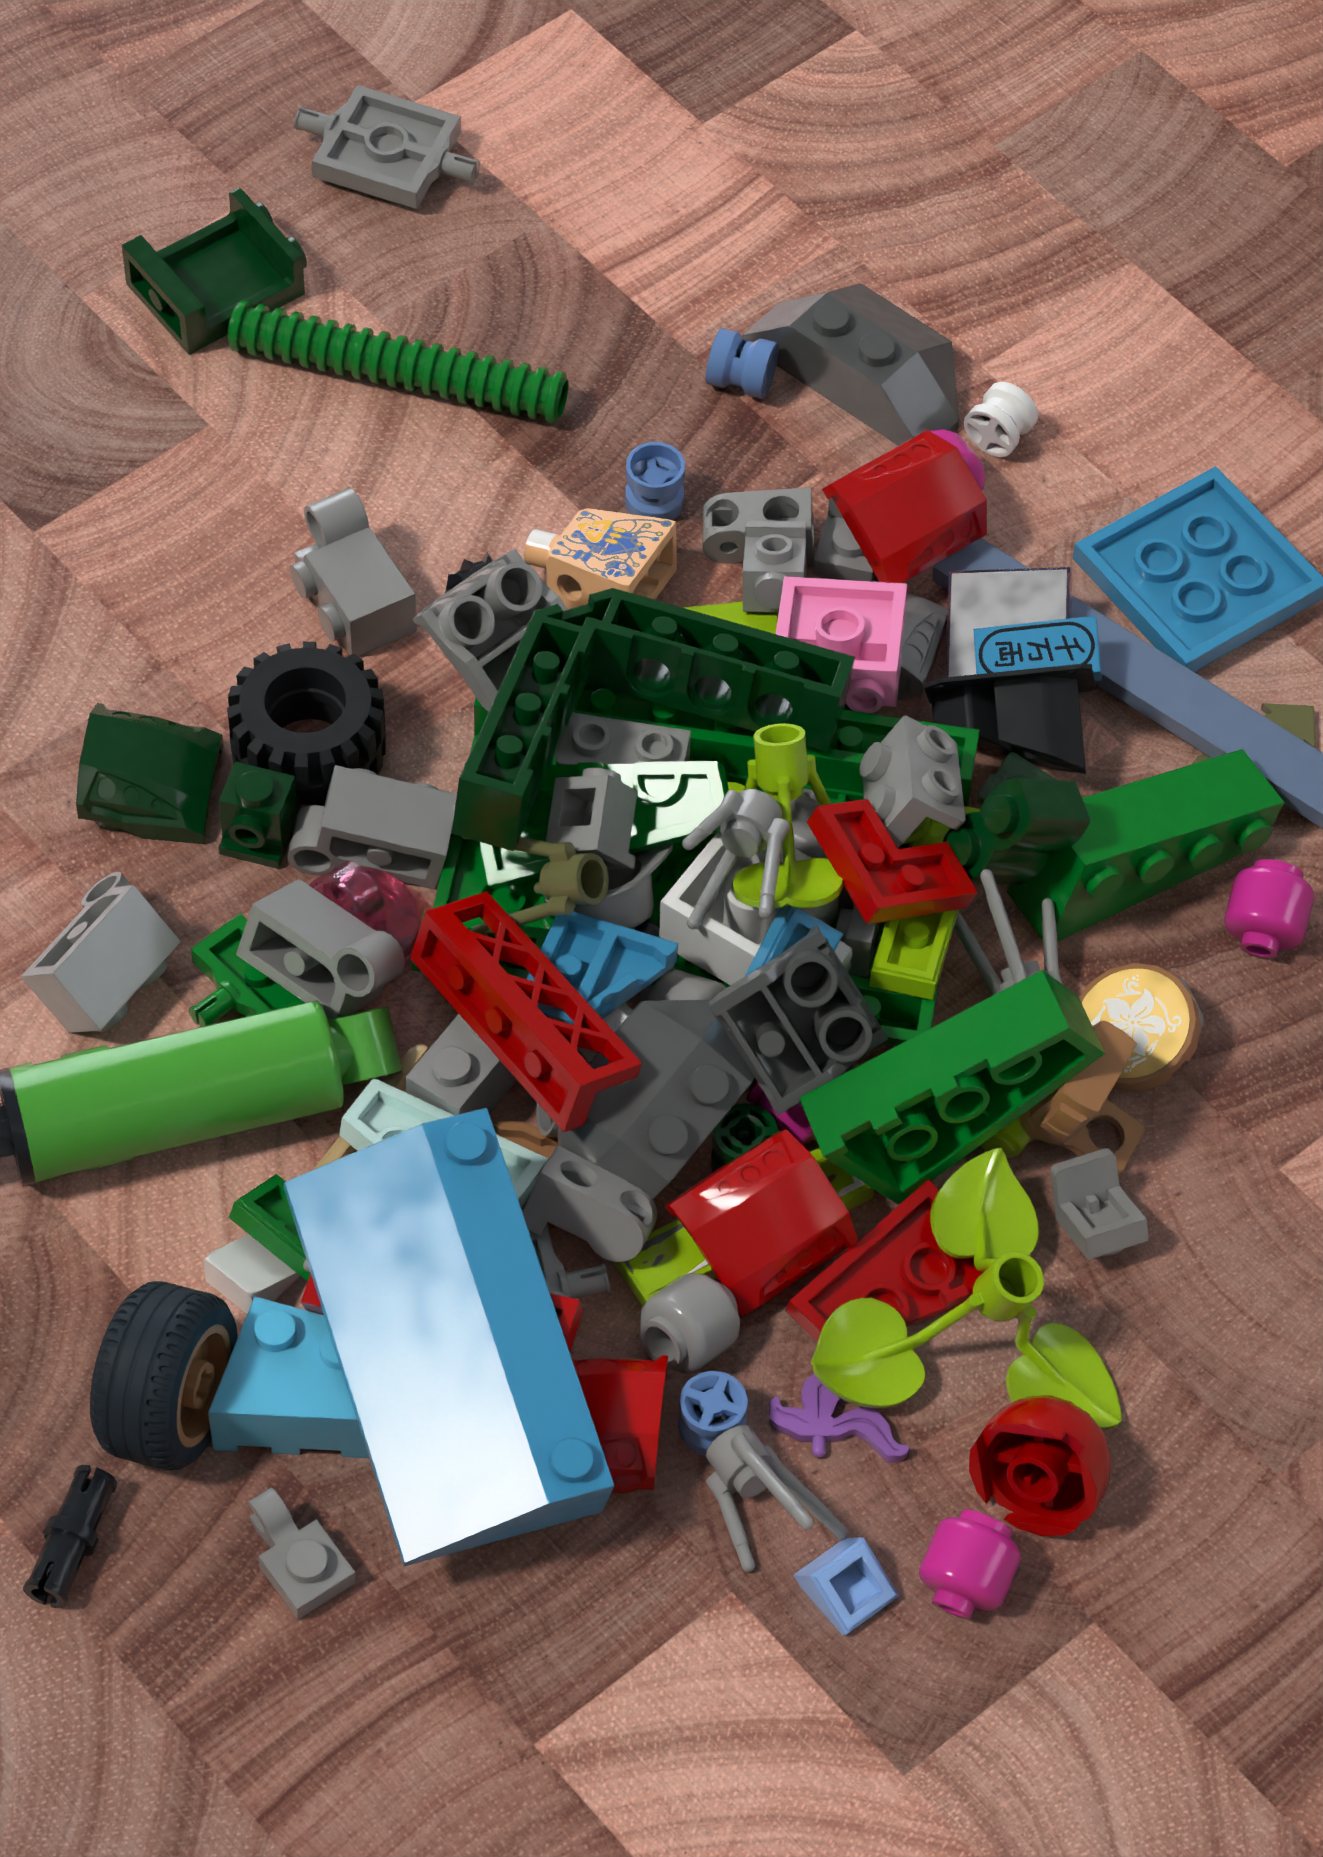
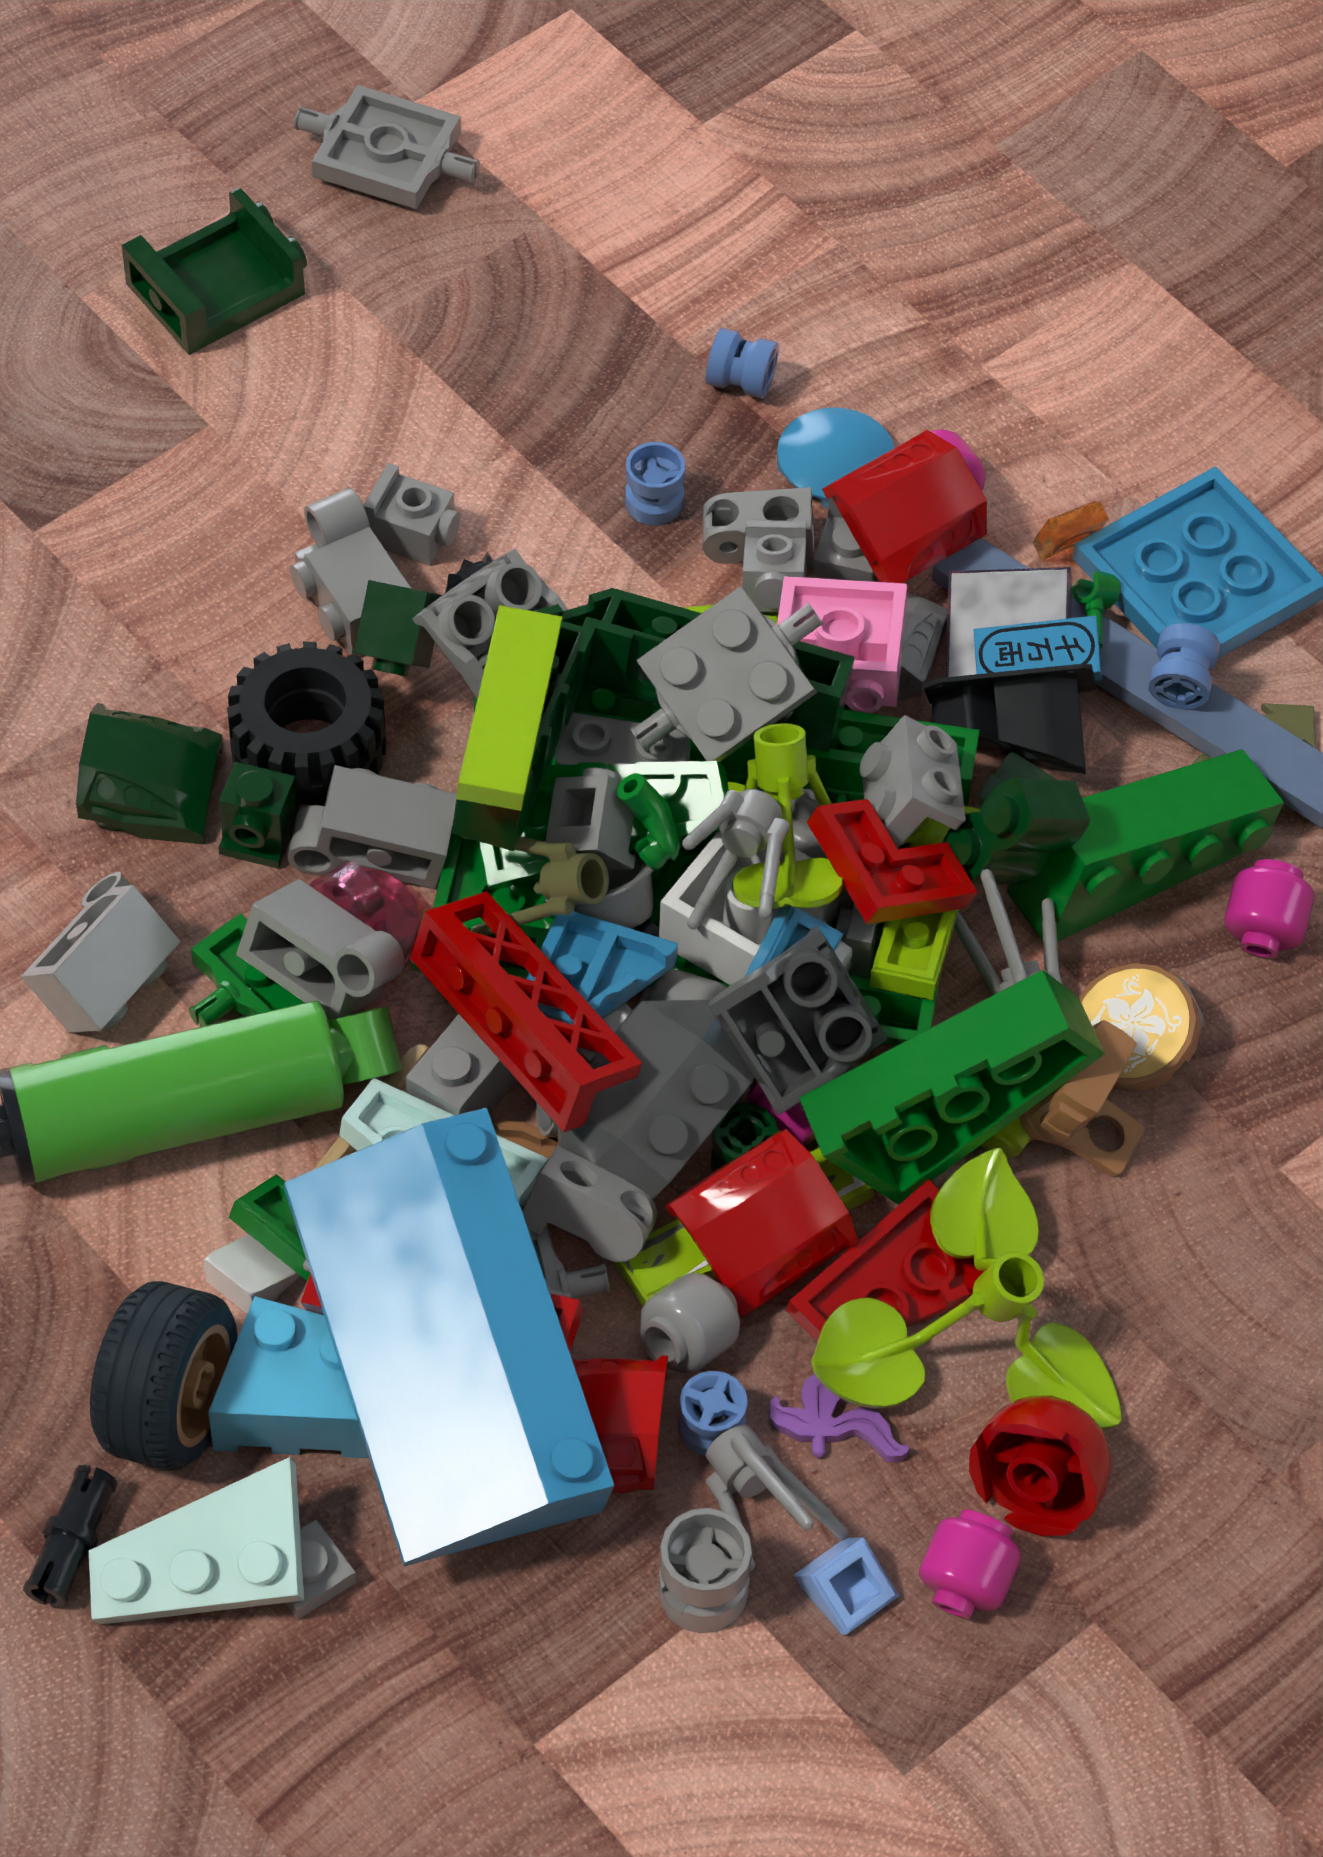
green piece [228,300,569,424] -> none
light nougat torso [524,508,677,610] -> none
dark grey wedge [742,283,960,446] -> none
white wheel [964,382,1039,457] -> none
light grey bracket [1050,1148,1149,1260] -> none
none -> light aqua wing [89,1457,304,1625]
none -> dark green brick [354,580,442,676]
none -> light grey brick [363,463,461,566]
none -> lime tile [456,605,562,811]
none -> green arm [616,773,681,870]
none -> light grey plate [630,586,824,762]
none -> light grey wheel [658,1508,752,1633]
none -> dark azure dish [776,407,895,509]
none -> clear orange tile [1033,501,1109,561]
none -> green hand [1072,570,1121,649]
none -> medium blue wheel [1148,623,1220,709]

